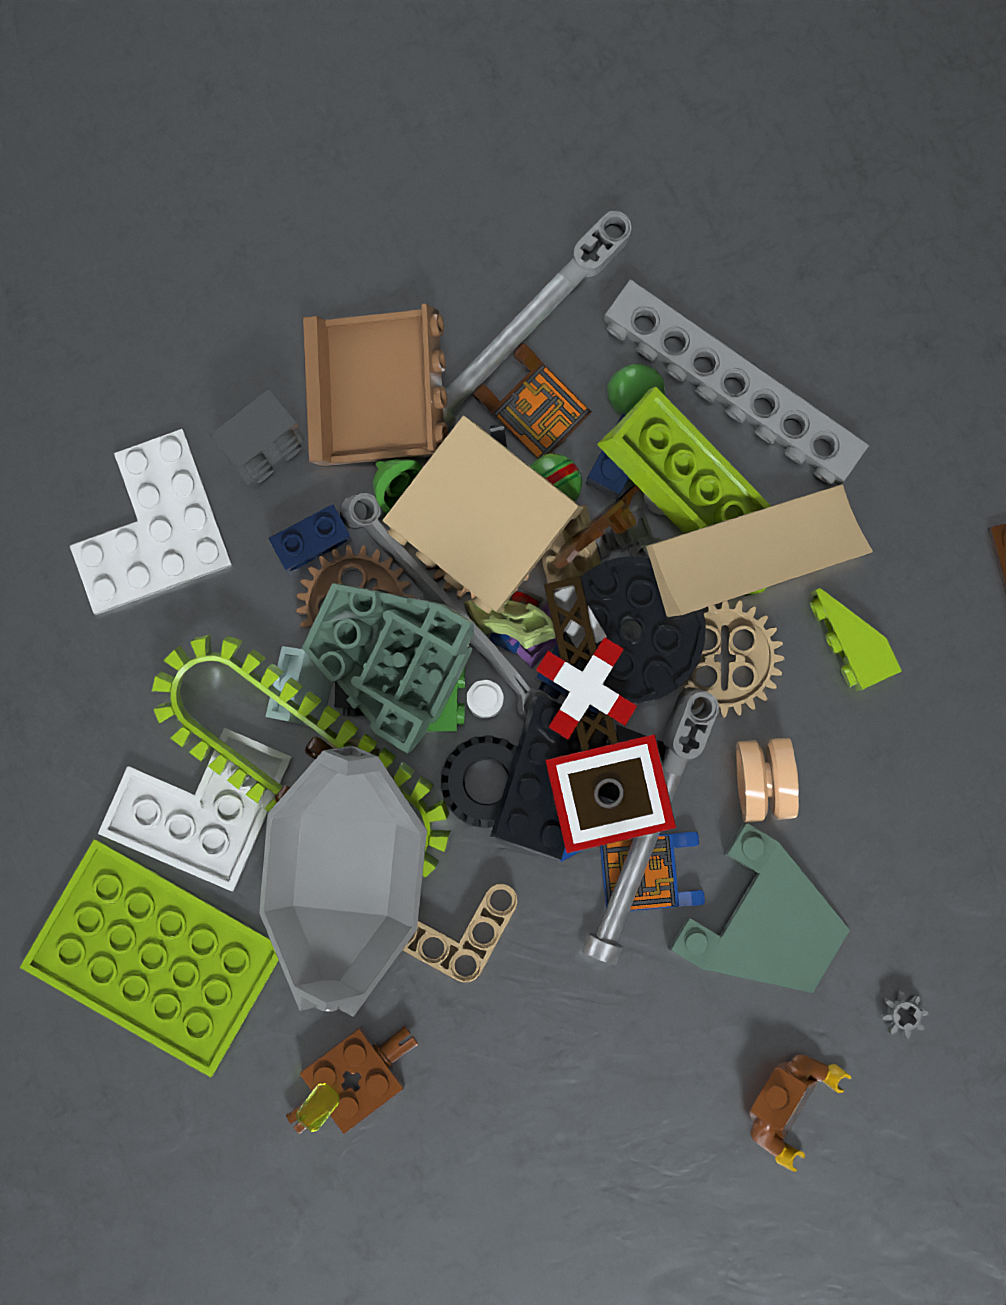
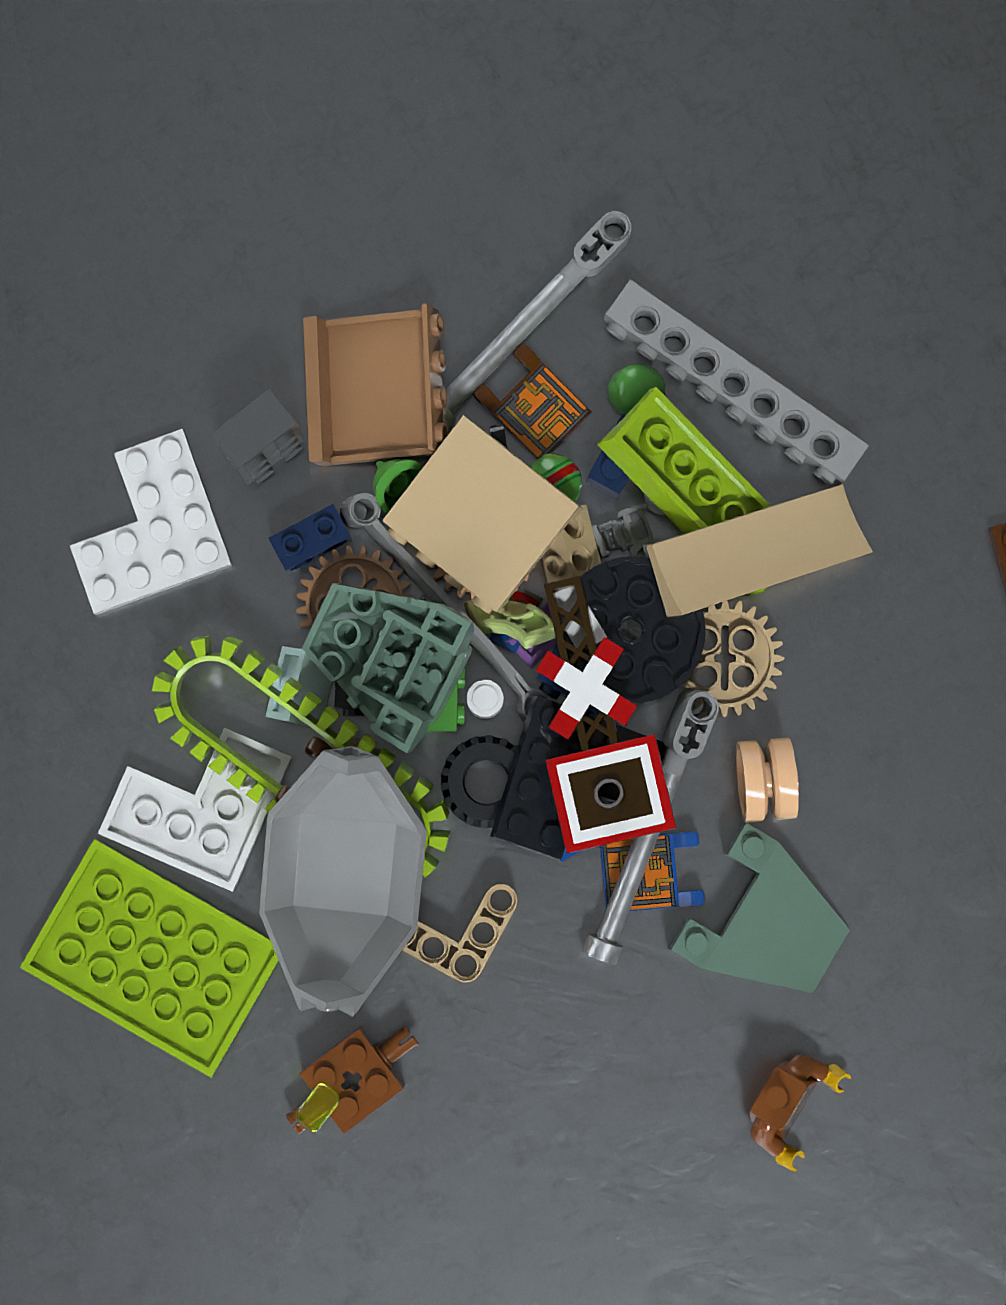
reddish brown piece [554,484,640,569] -> none
lime slope [809,588,902,692] -> none
light grey gear [880,992,928,1039] -> none

